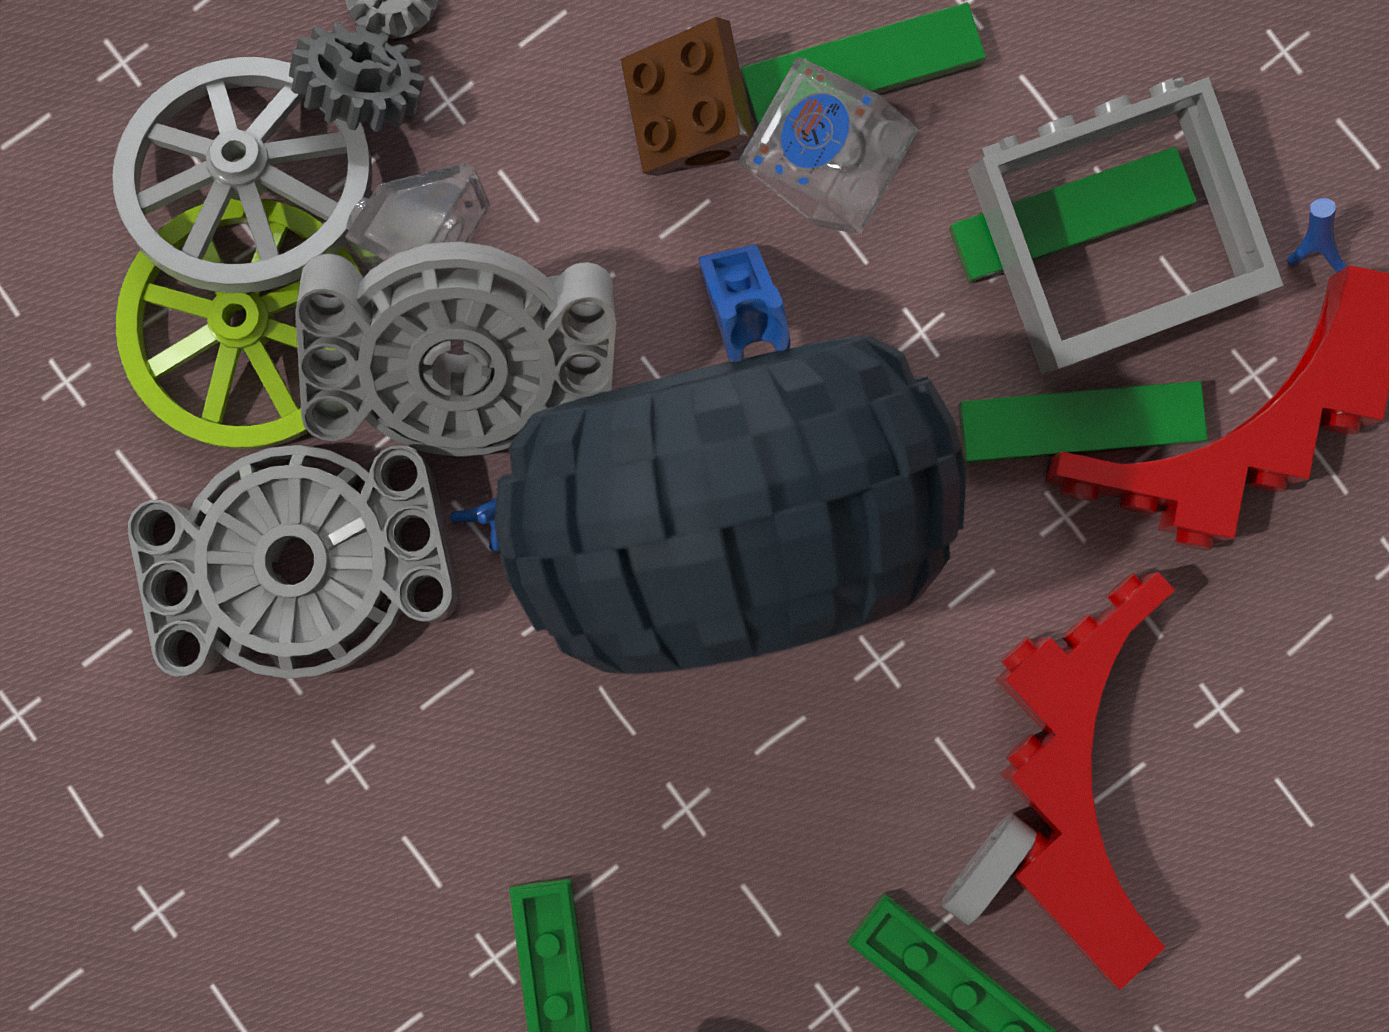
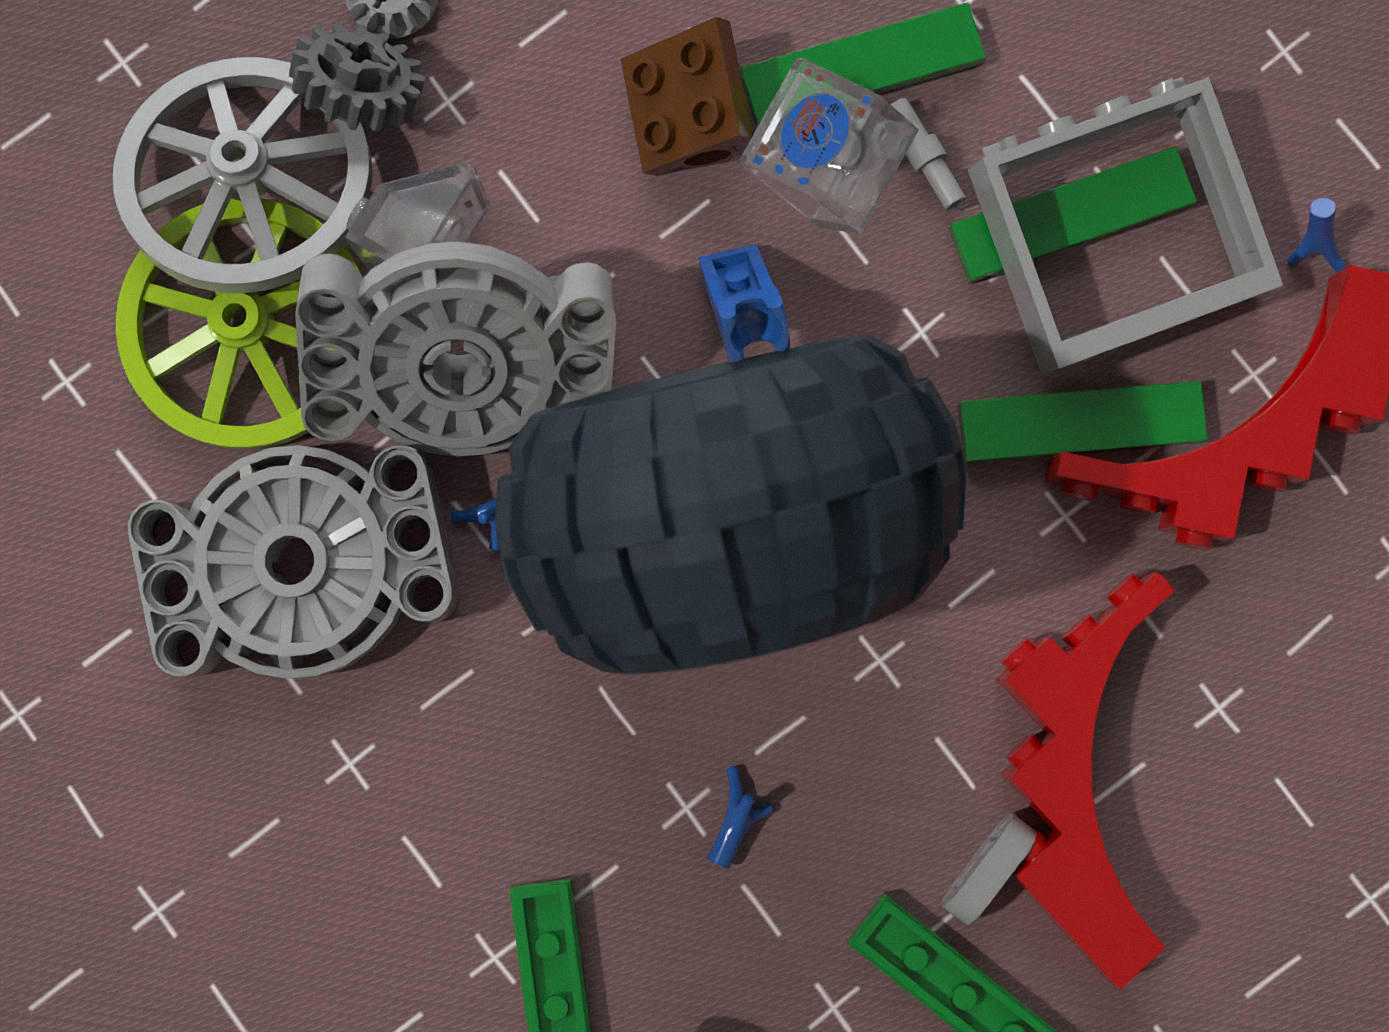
none -> blue bar [708,766,773,868]
none -> light grey bar [886,98,966,211]

